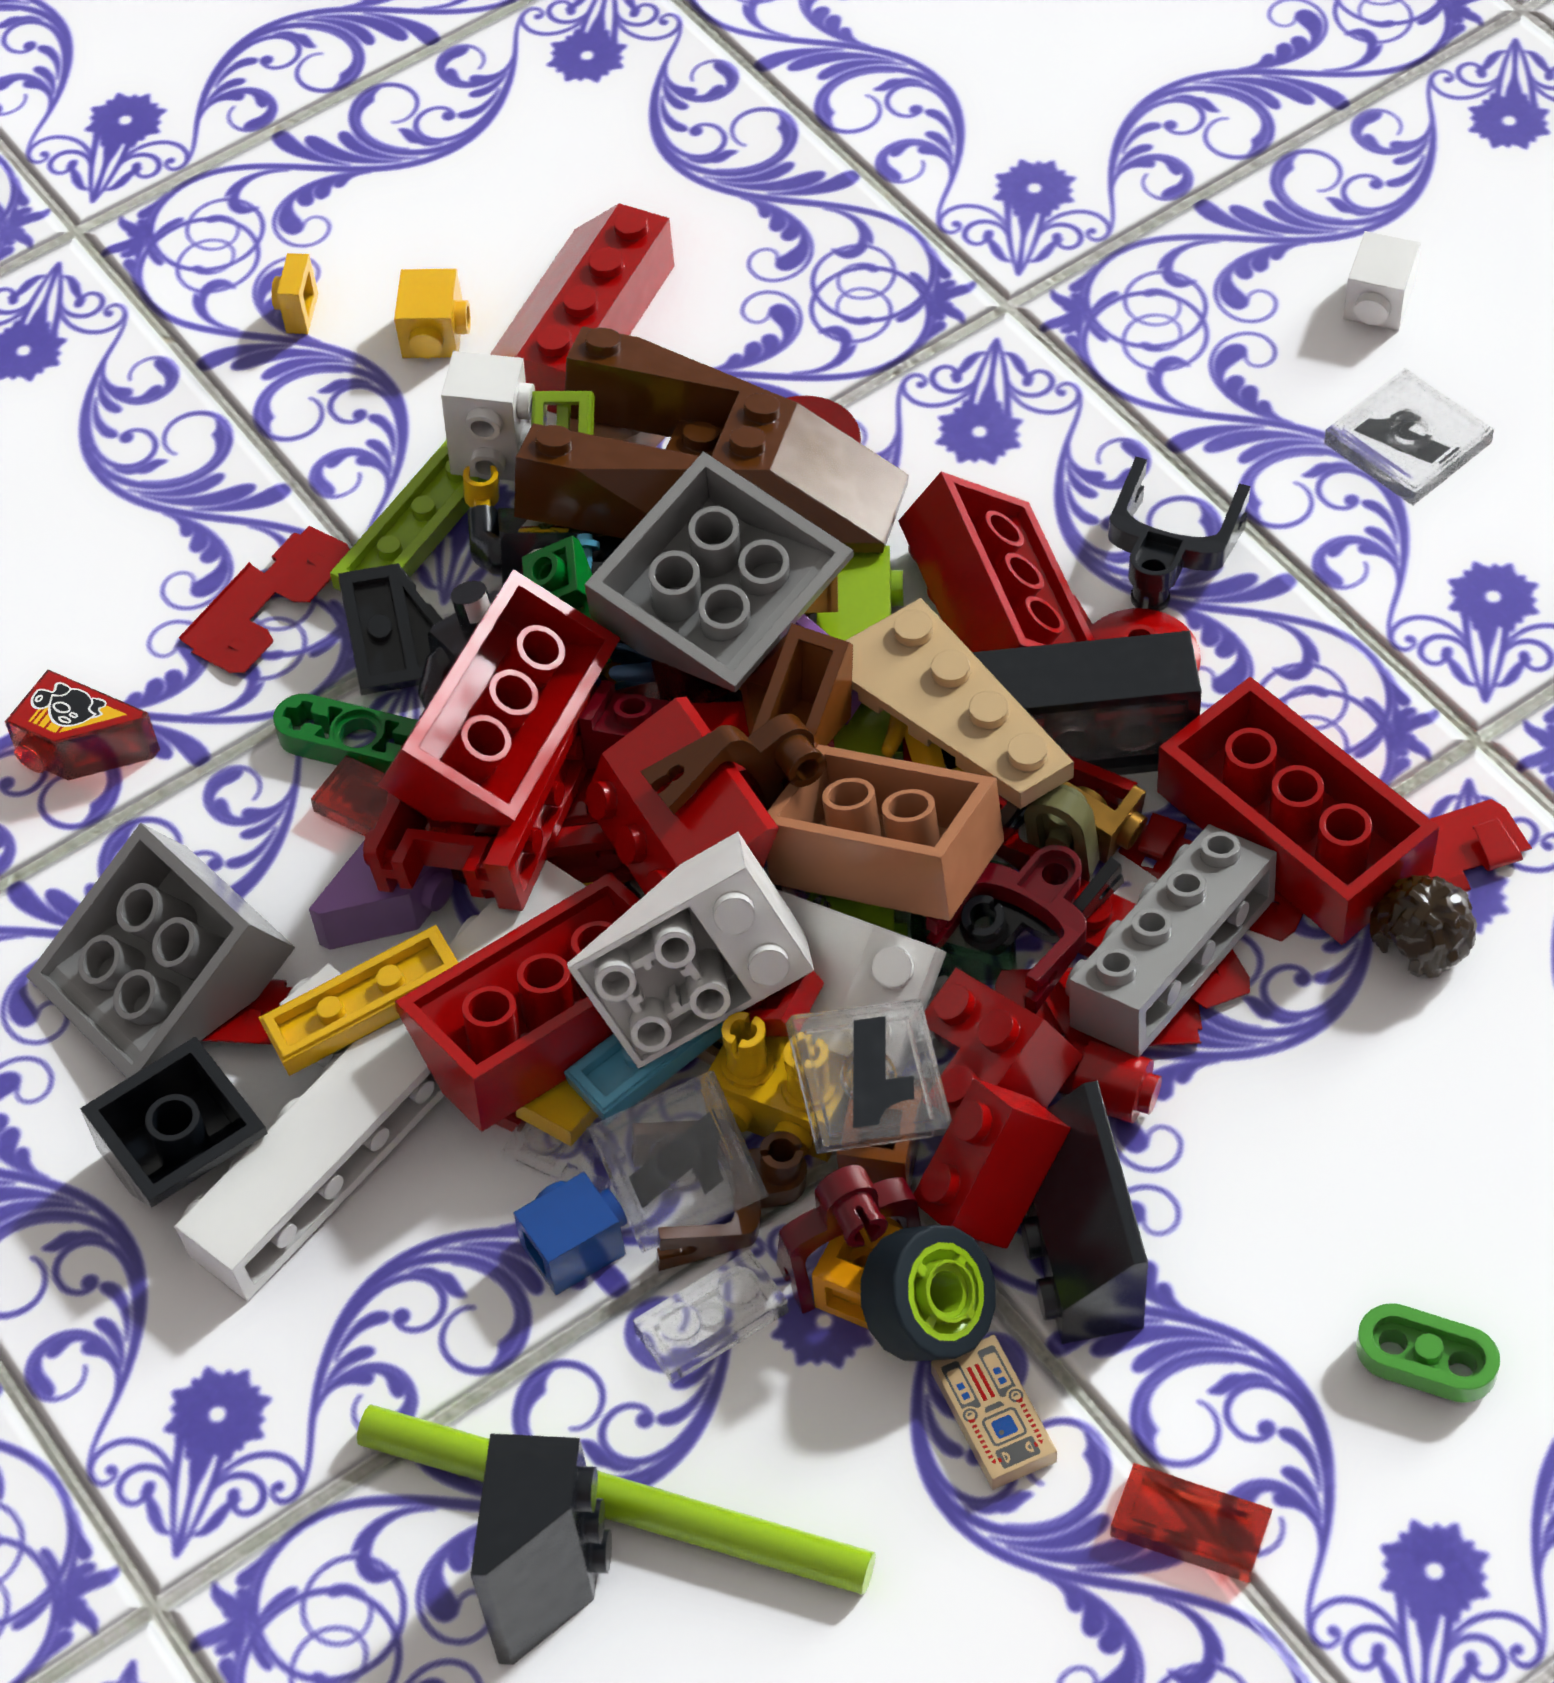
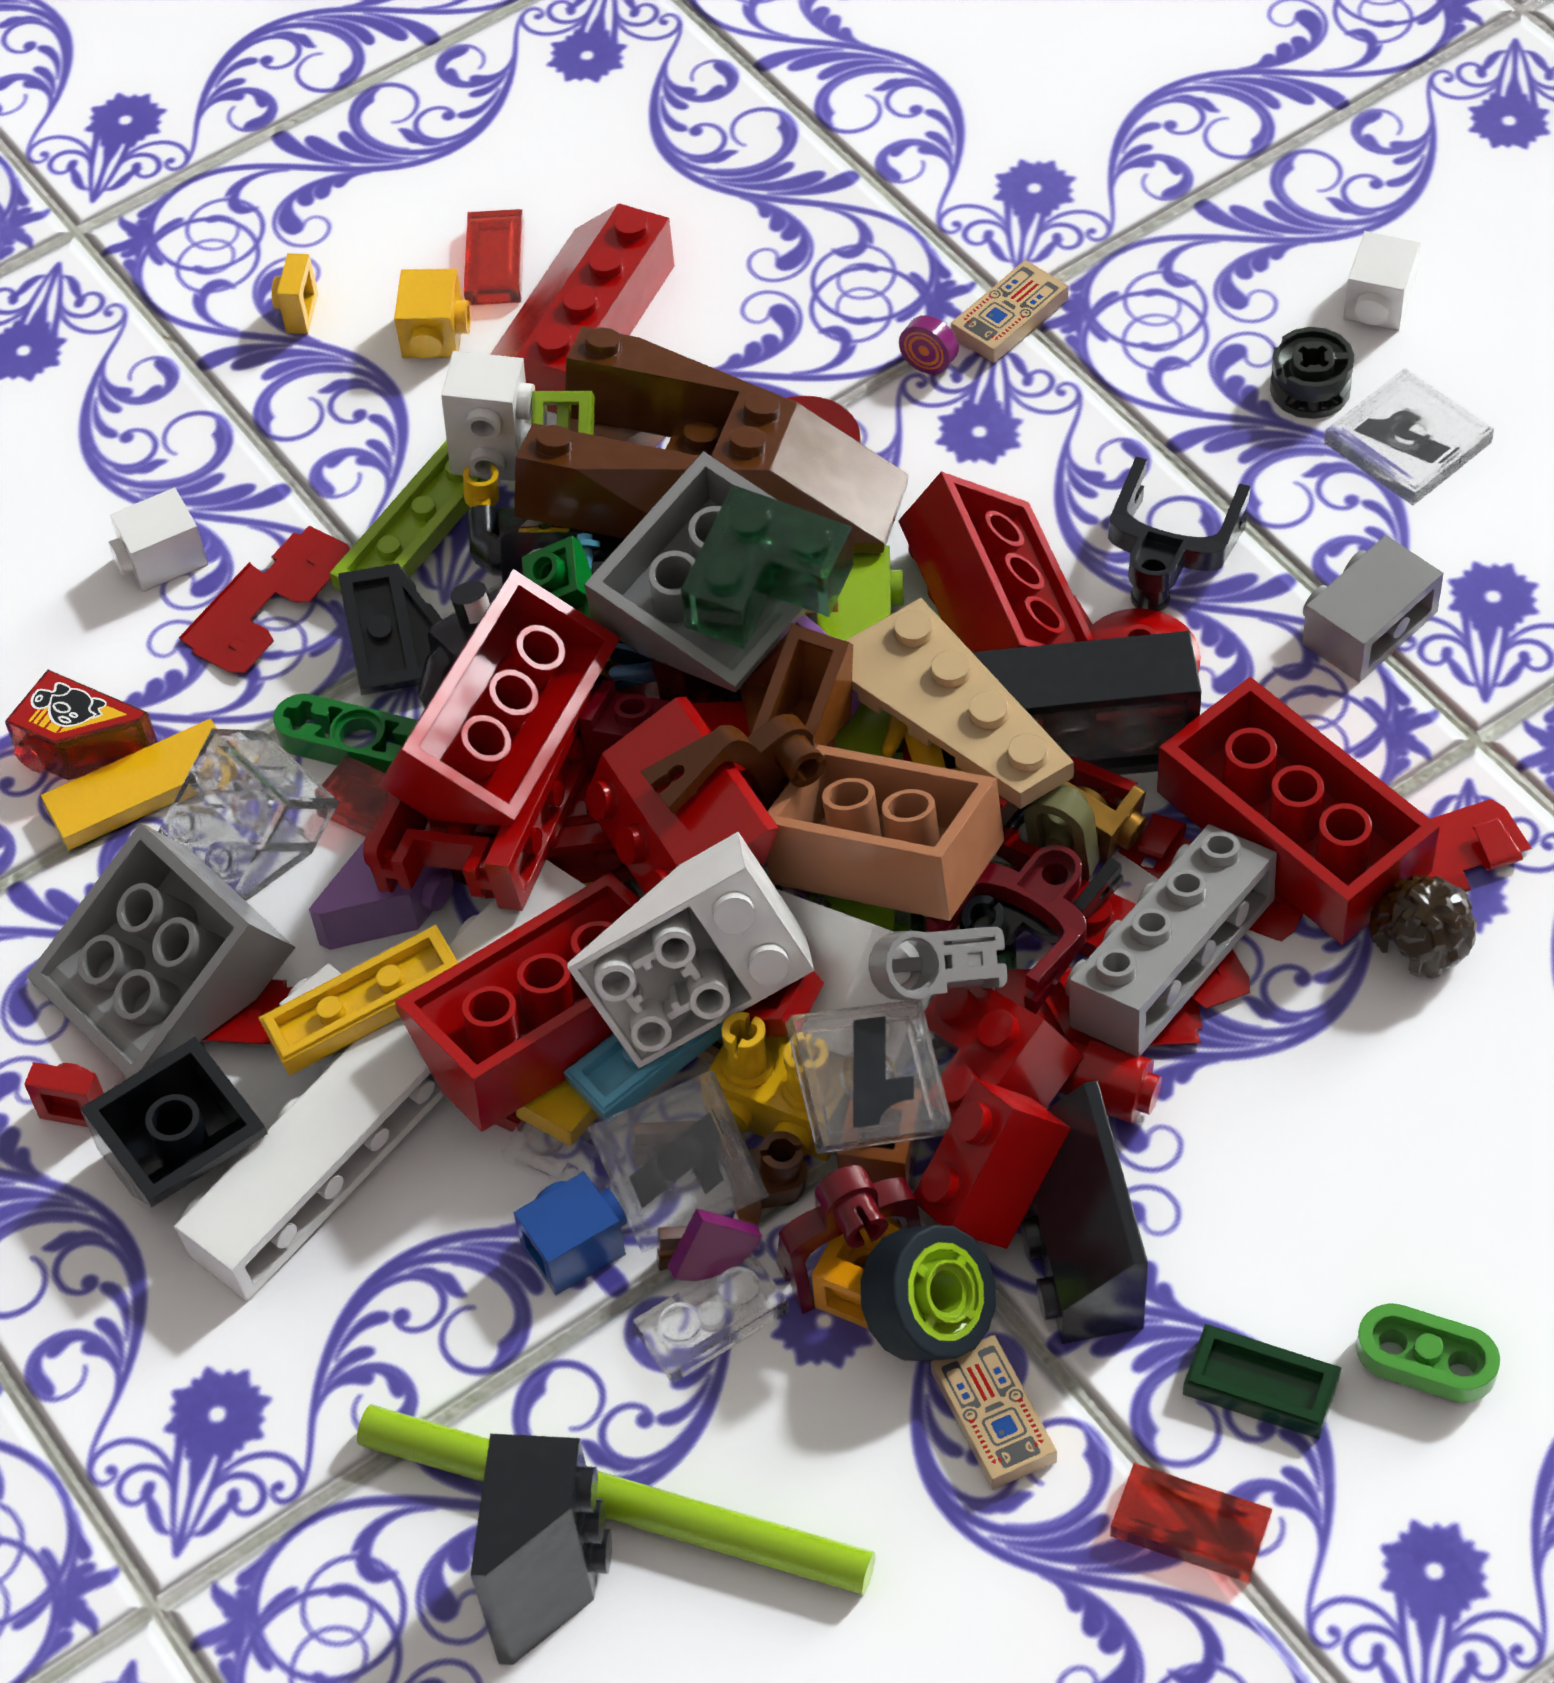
none -> red plate [24,1062,104,1127]
none -> yellow tile [40,718,239,851]
none -> white brick [108,487,208,592]
none -> clear slope [158,728,340,901]
none -> clear red tile [463,209,525,305]
none -> magenta tile [667,1208,763,1281]
none -> clear green brick [681,485,854,649]
none -> light grey piece [868,927,1007,1000]
none -> magenta tile [899,315,959,375]
none -> tan tile [951,260,1068,363]
none -> dark green tile [1183,1324,1342,1439]
none -> pearl dark grey wheel [1270,327,1355,419]
none -> light grey brick [1302,535,1444,683]

